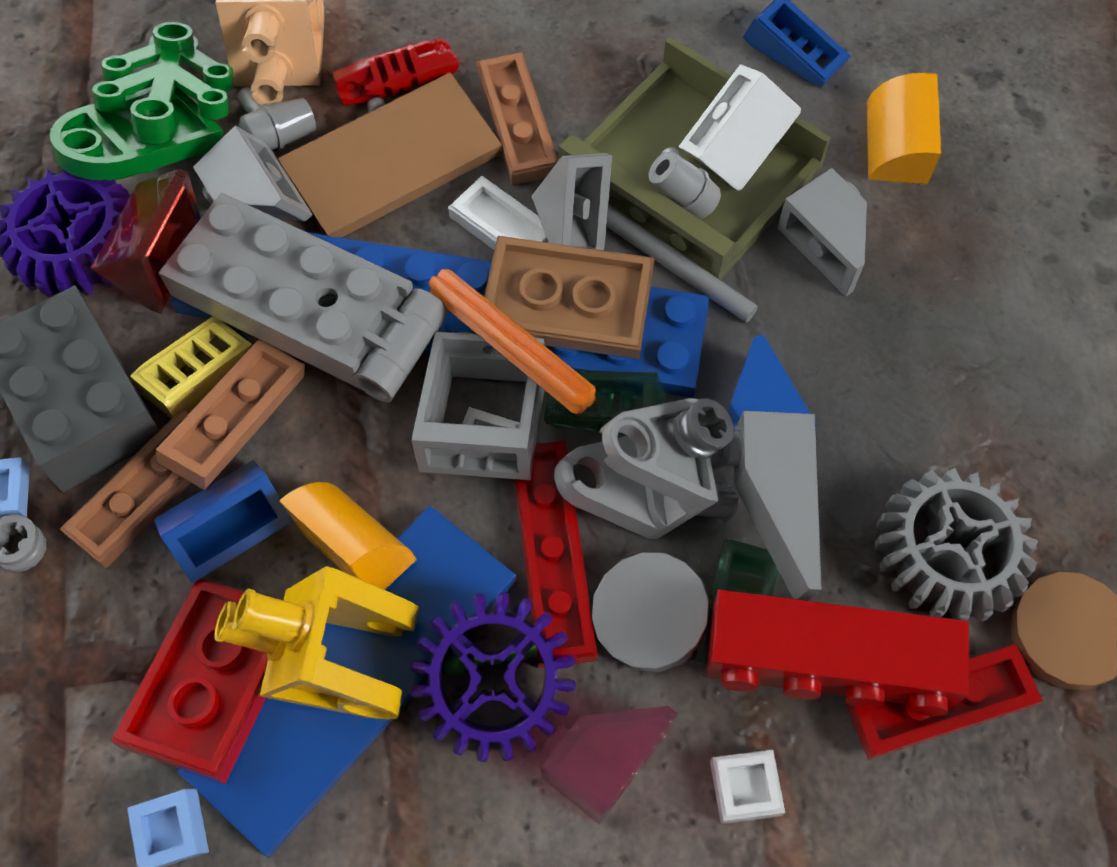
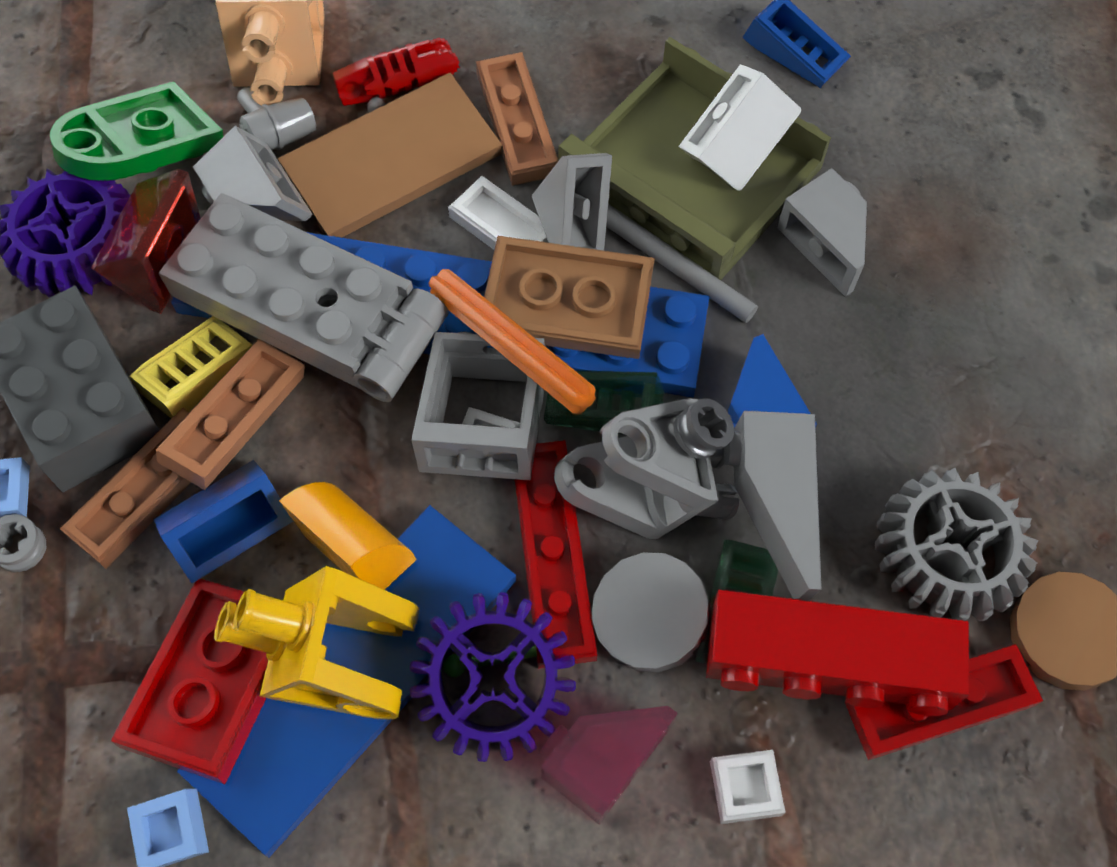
green plant [92,22,234,144] -> none
light grey piece [648,147,721,219] -> none
light orange brick [867,73,941,184] -> none

